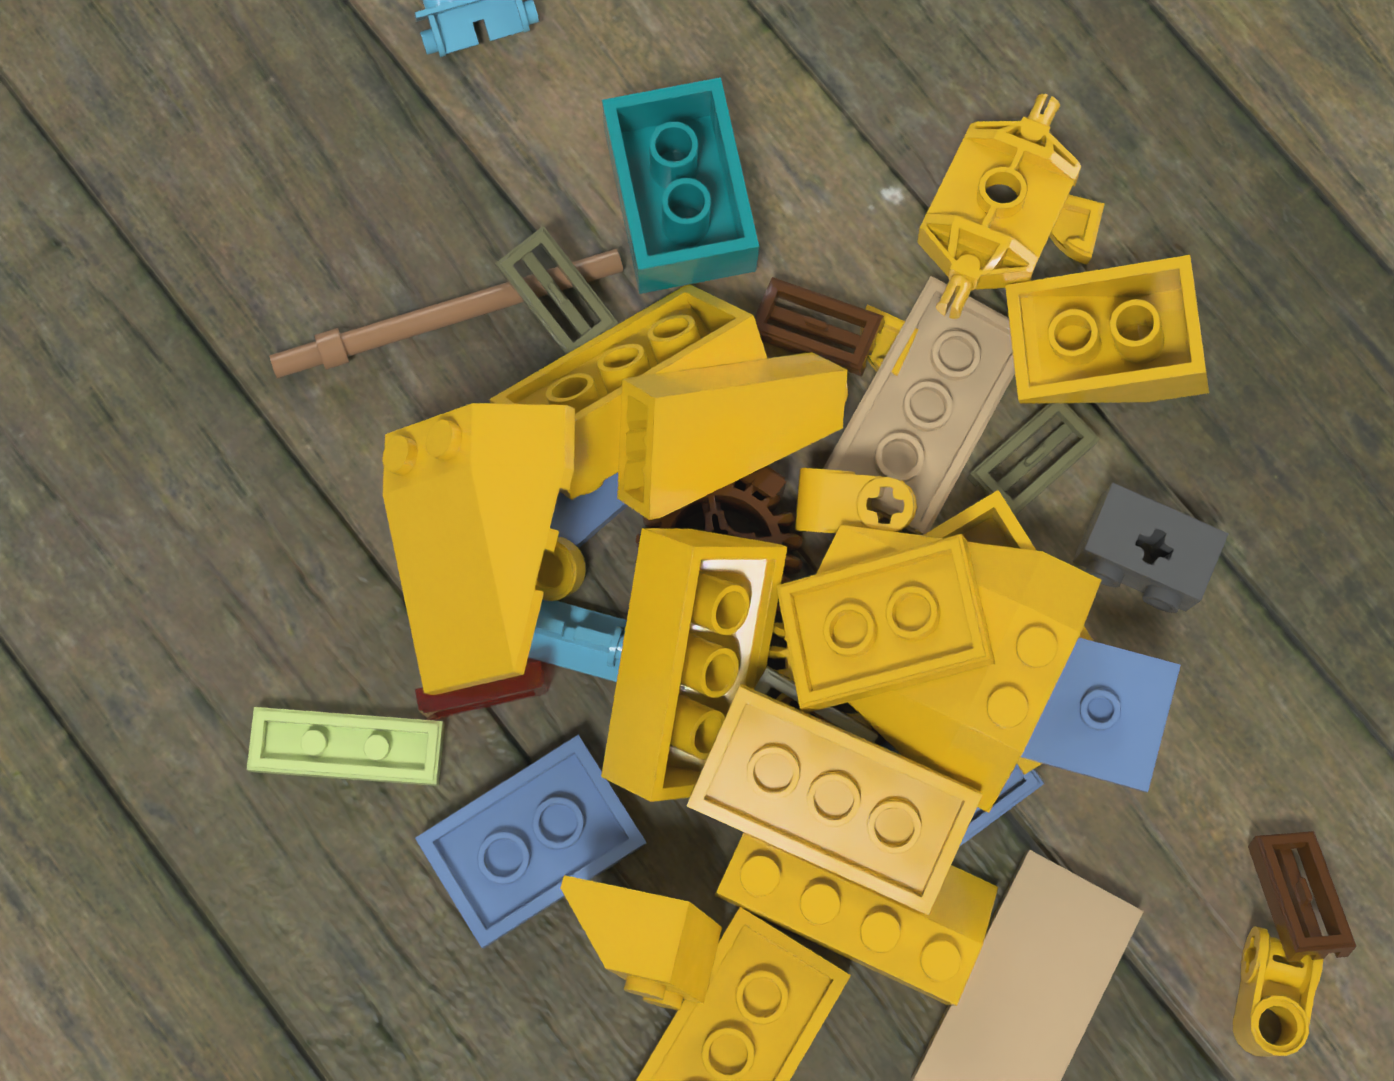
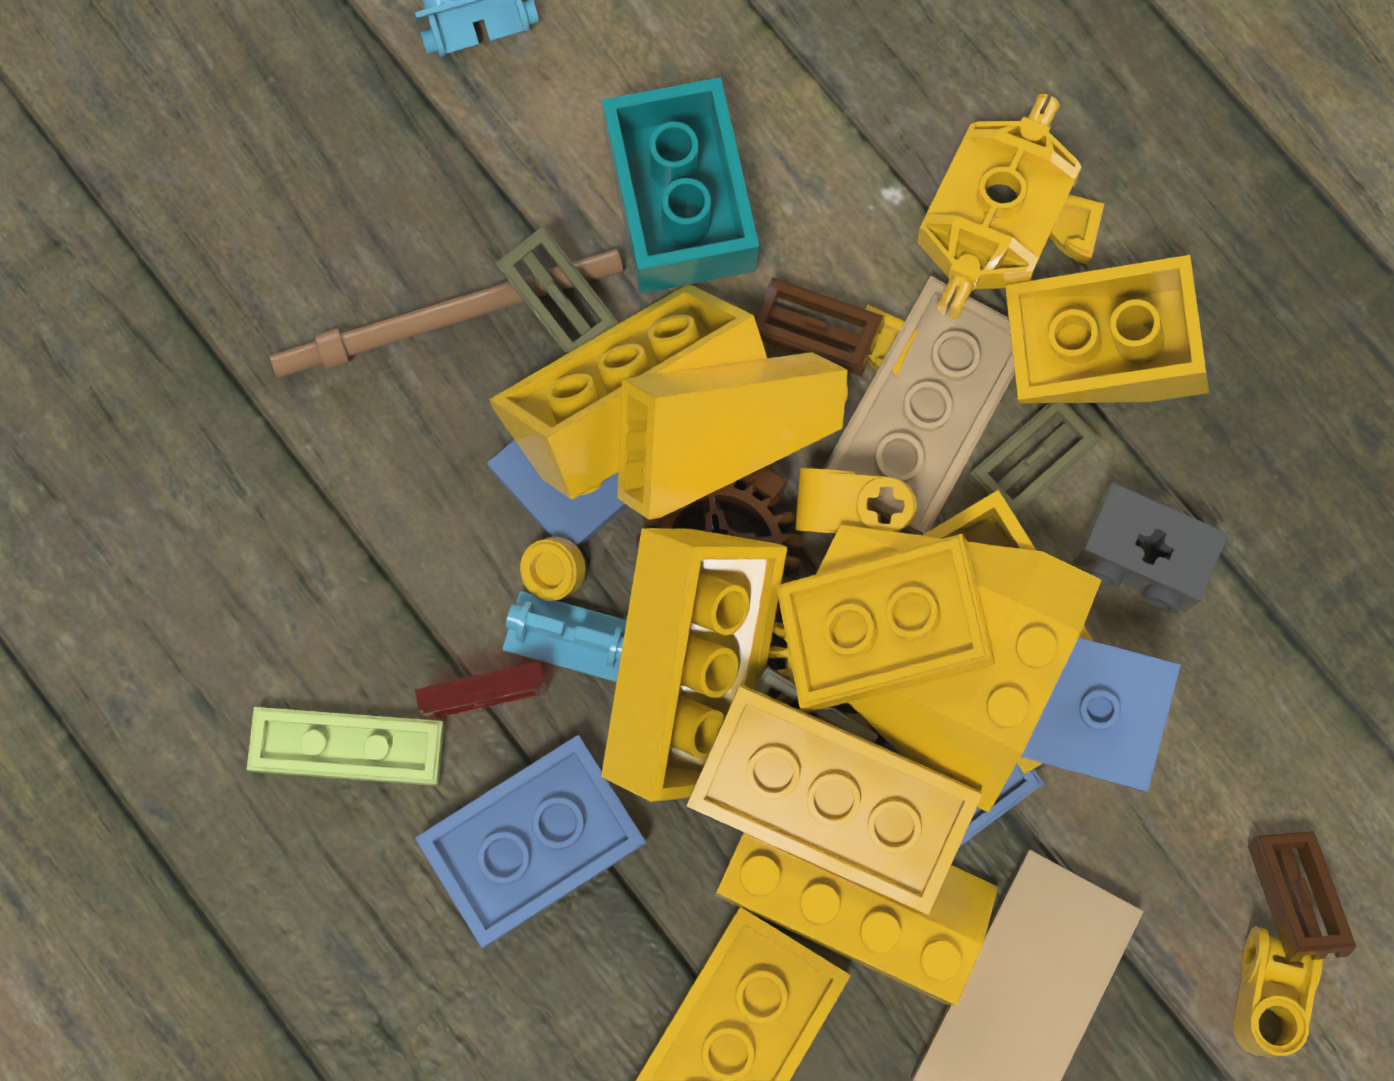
yellow wedge [382,403,575,695] -> none
yellow slope [560,875,722,1010] -> none

